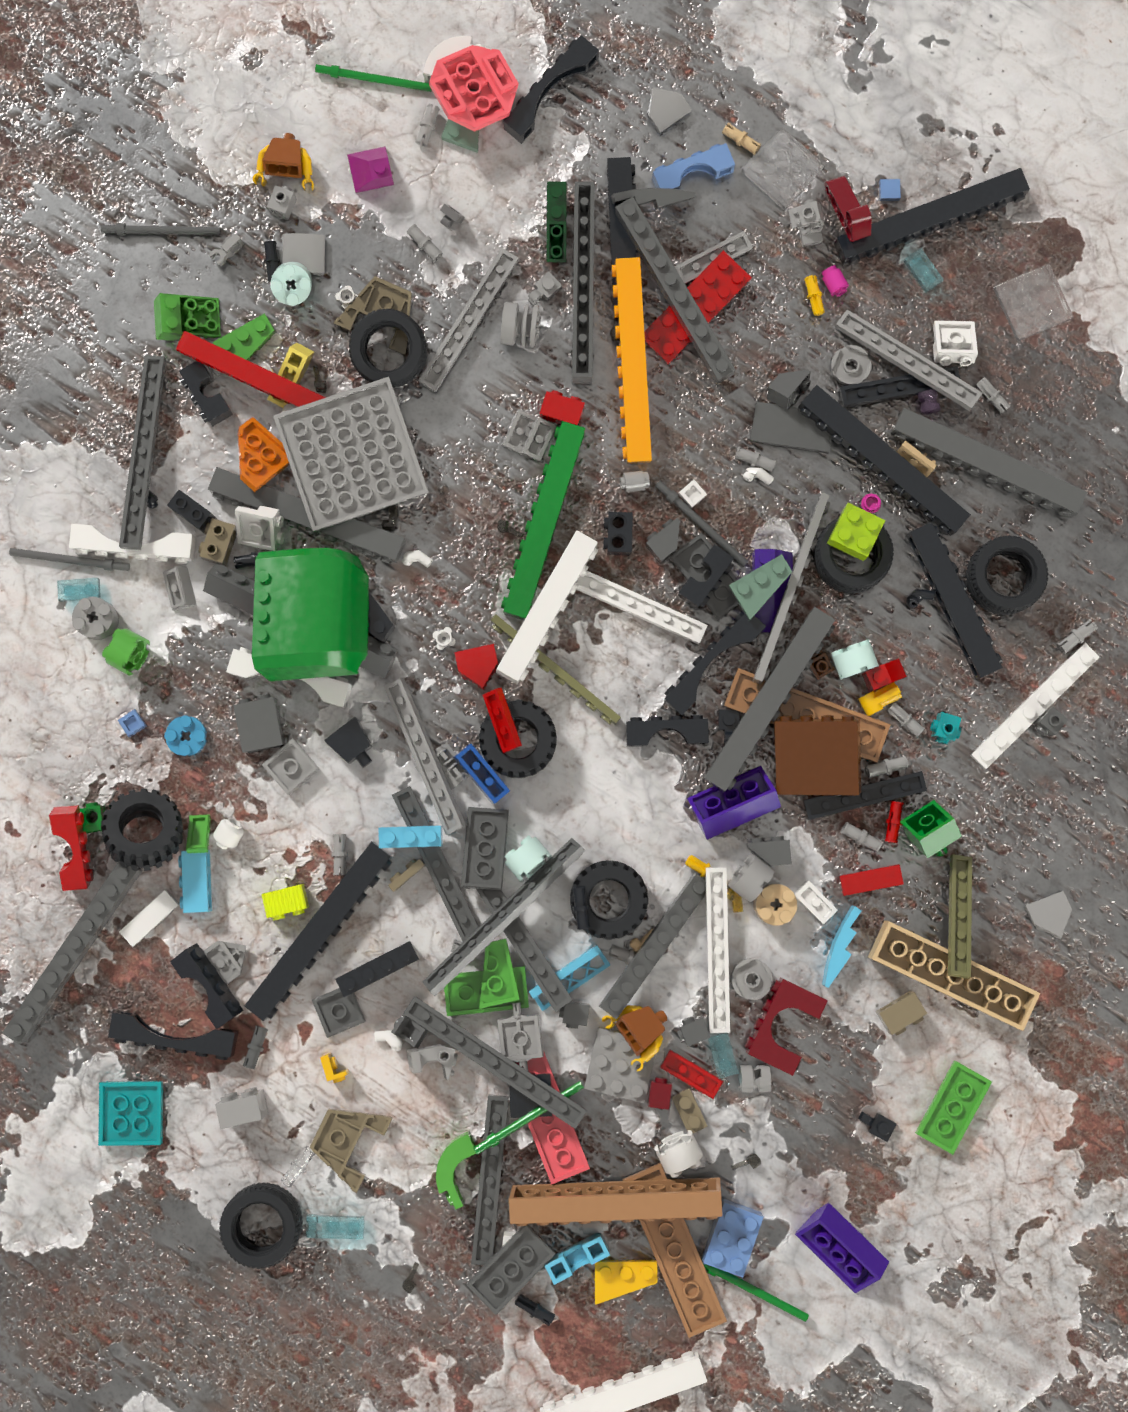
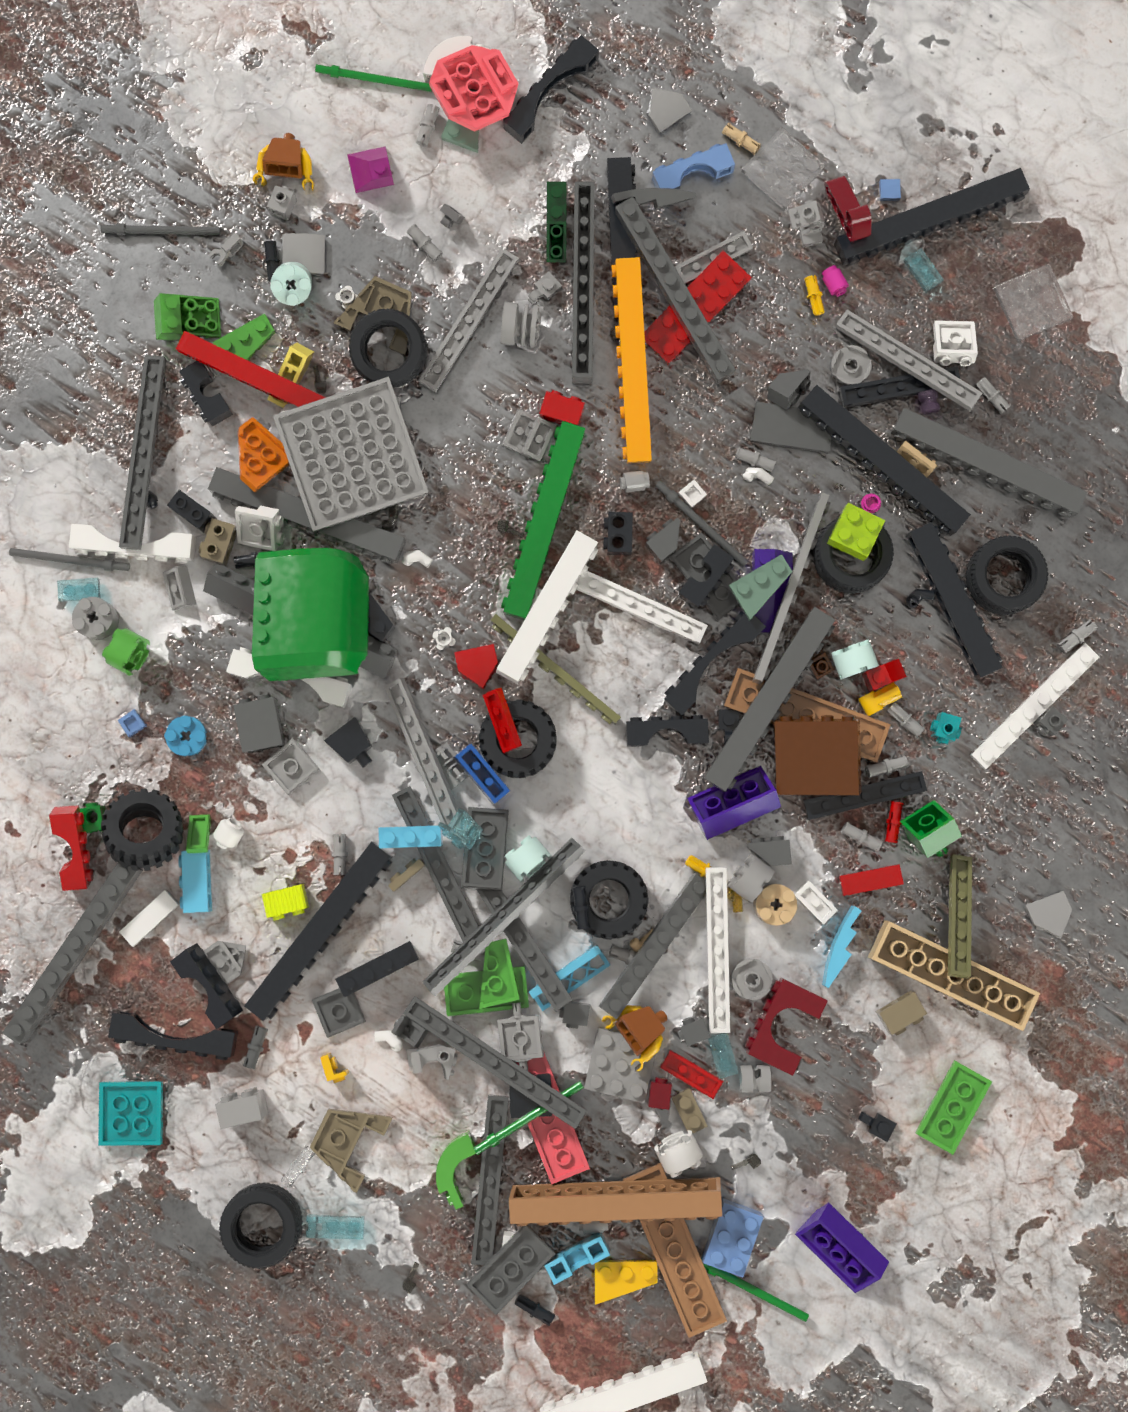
none -> clear light blue bracket [438,808,483,850]

